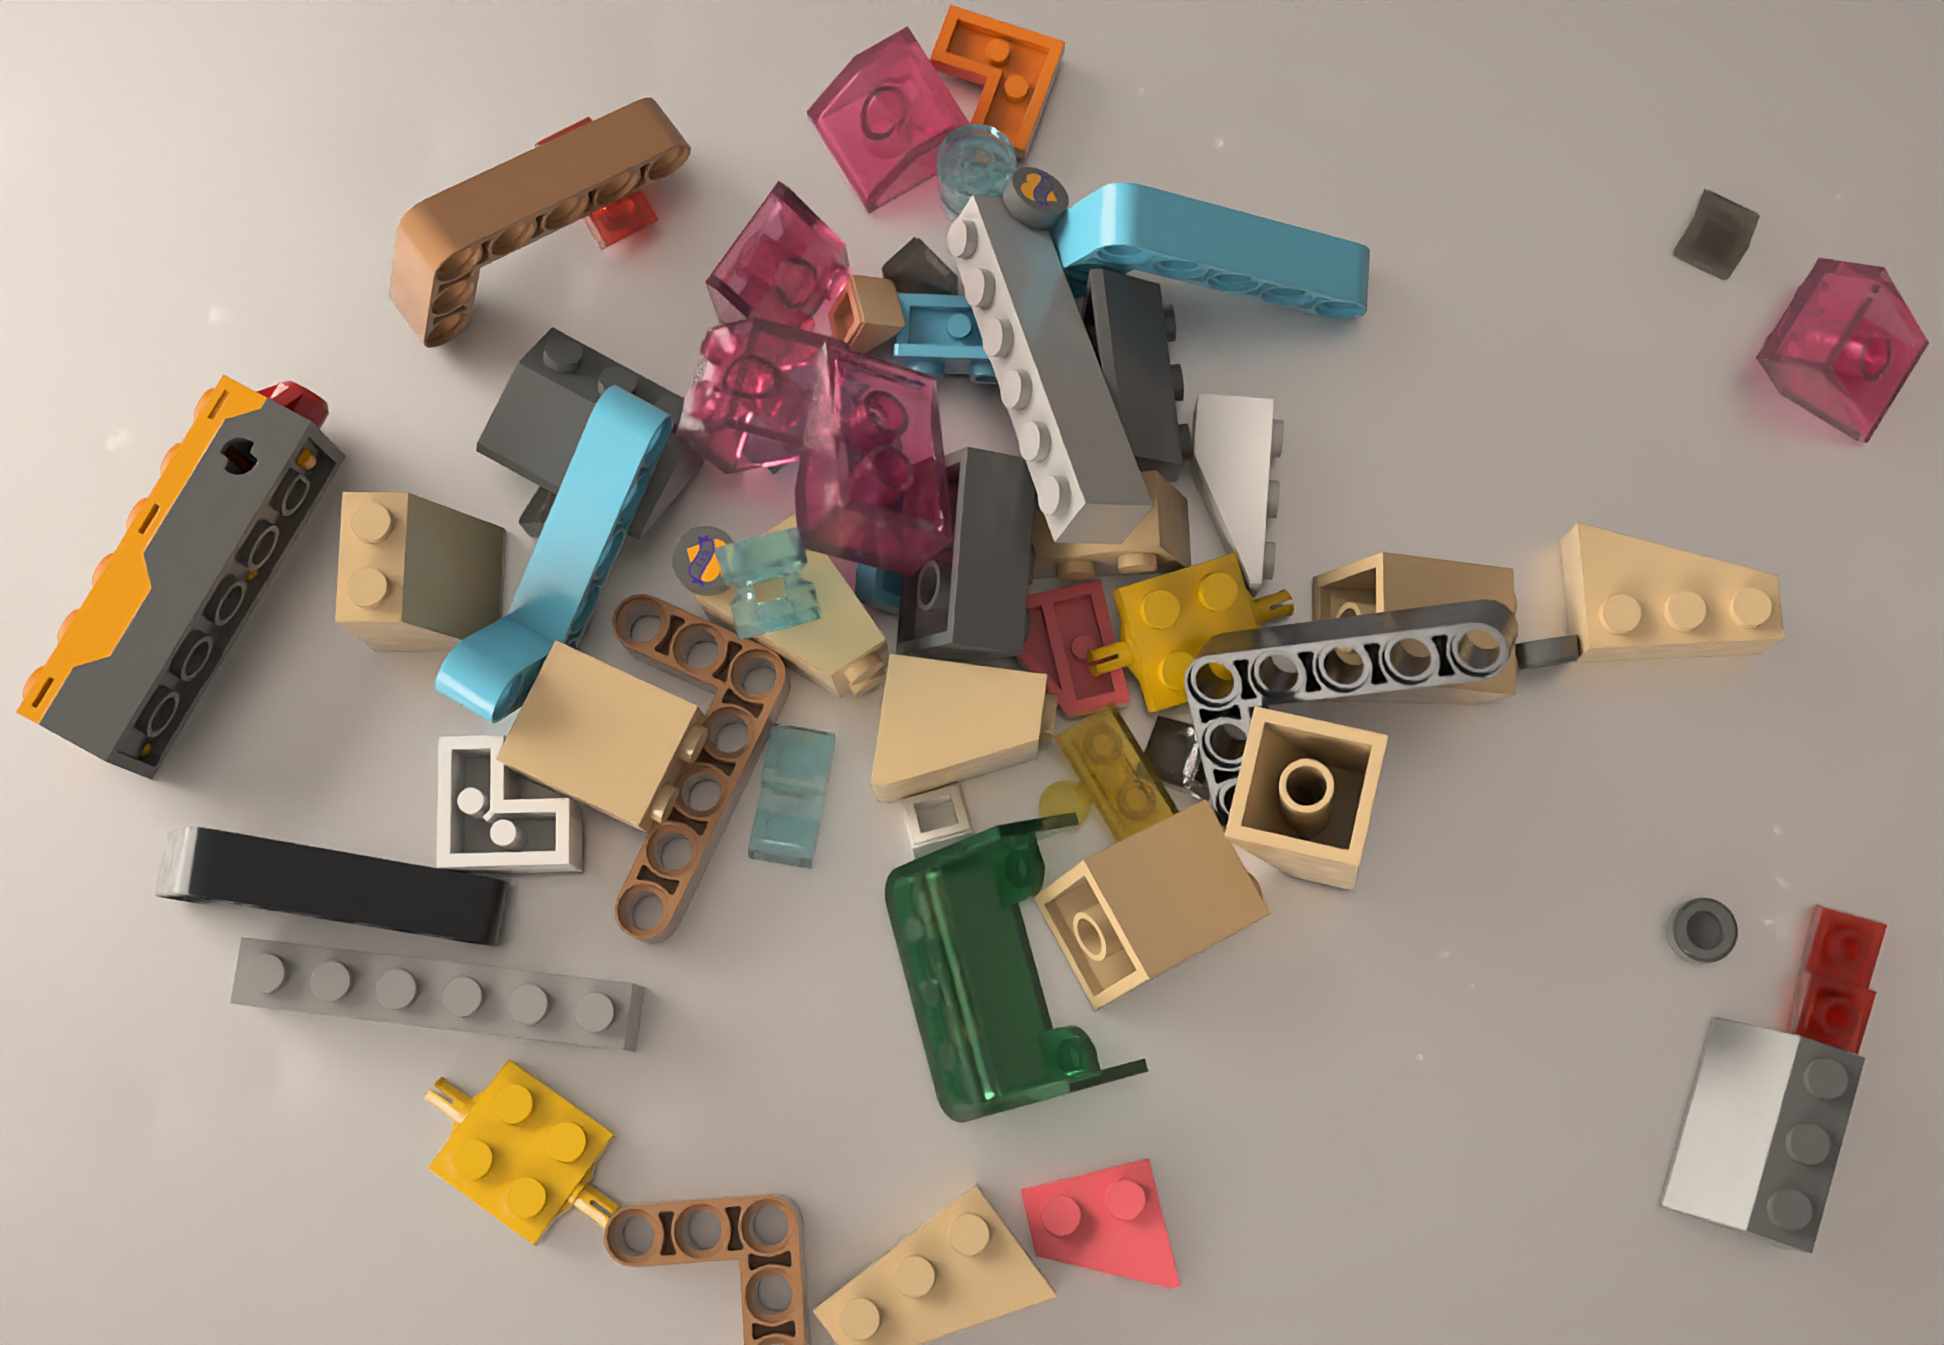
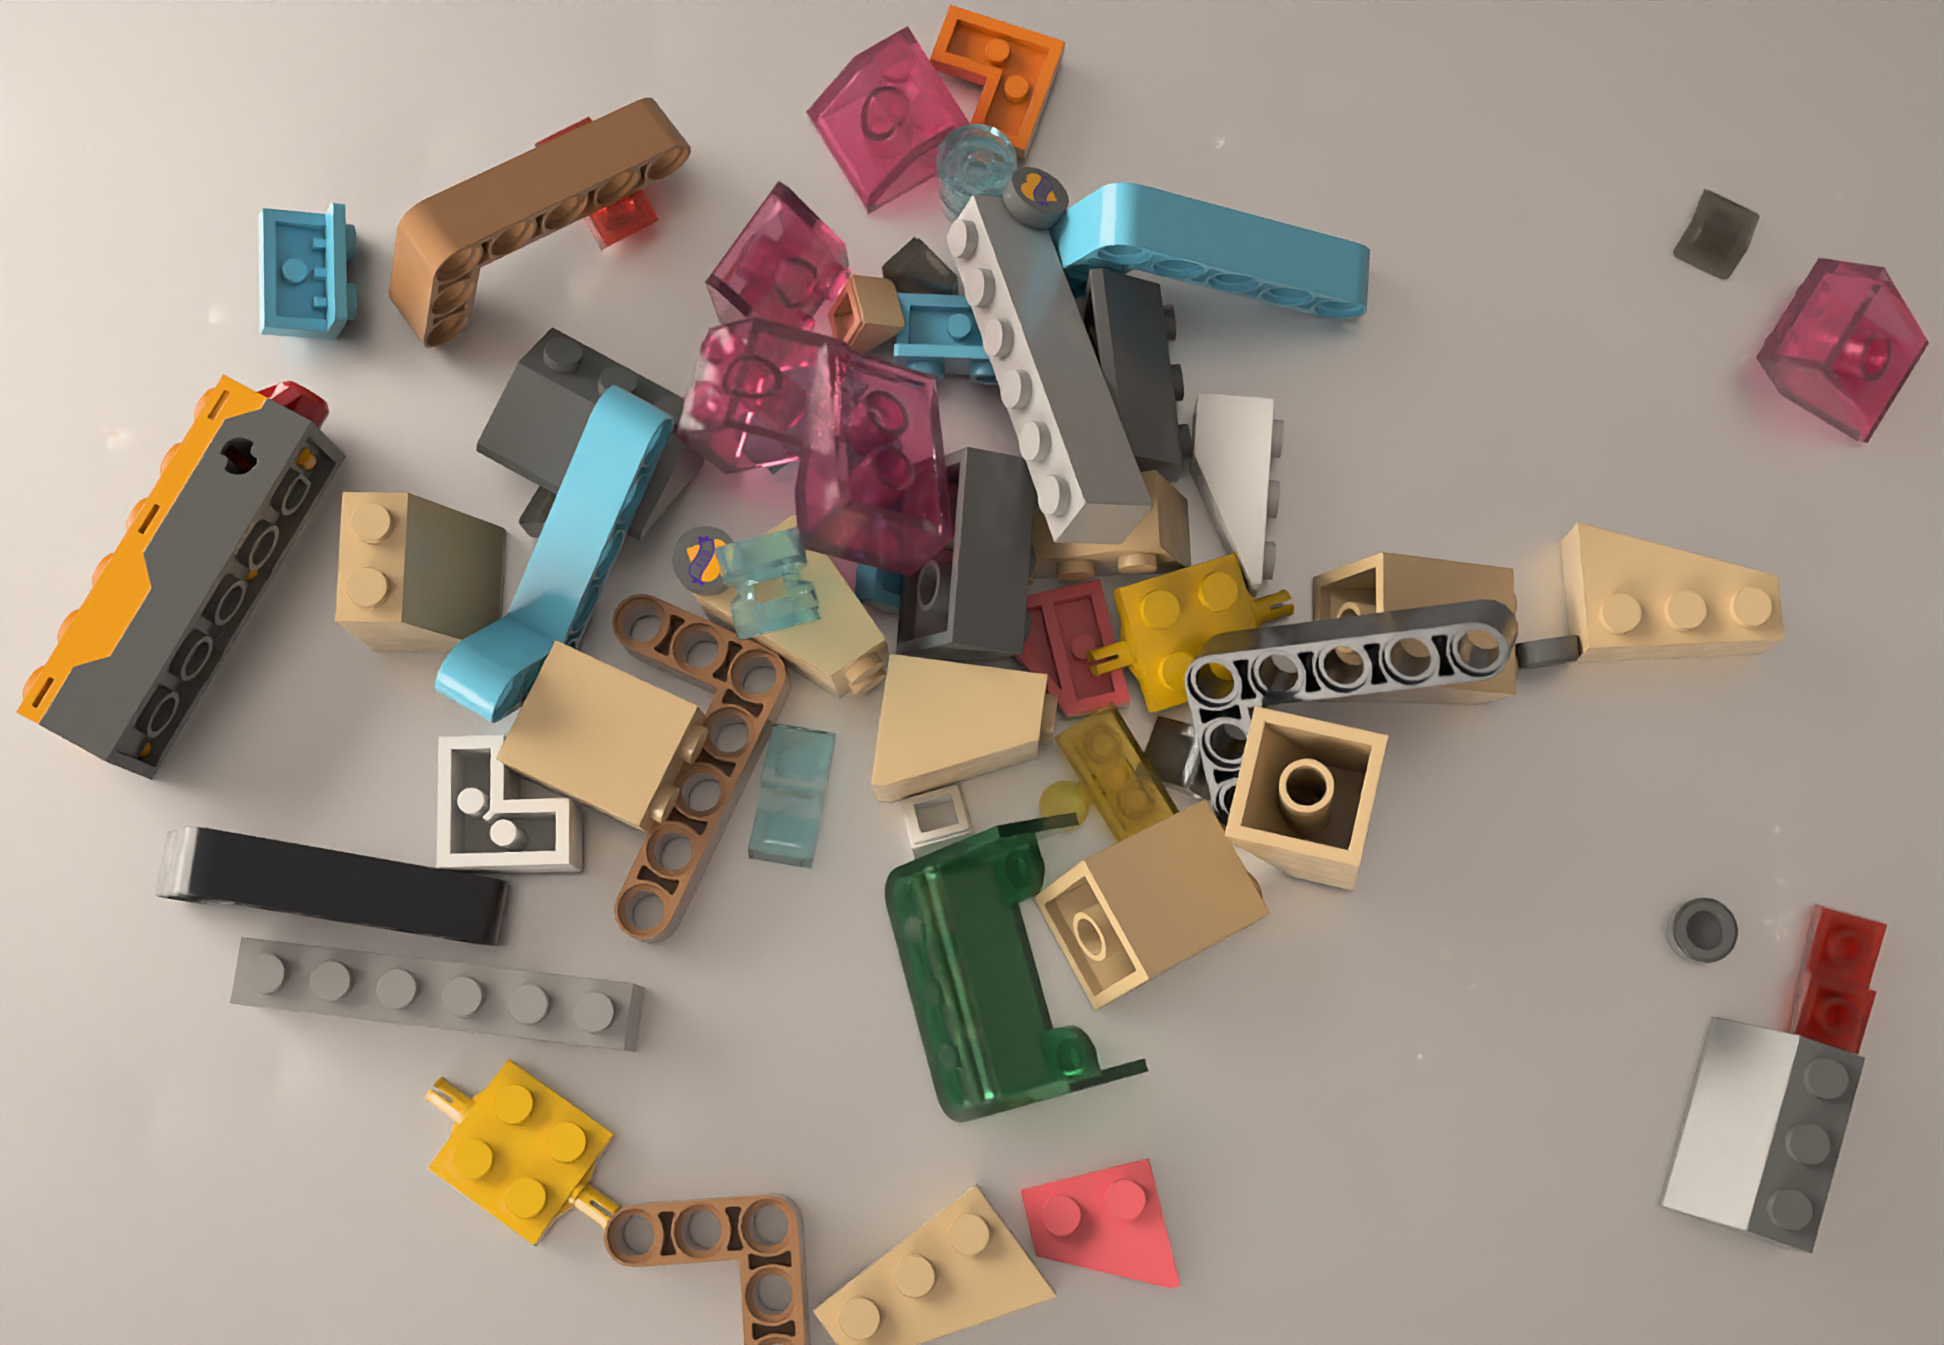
none -> medium azure bracket [259,203,357,340]

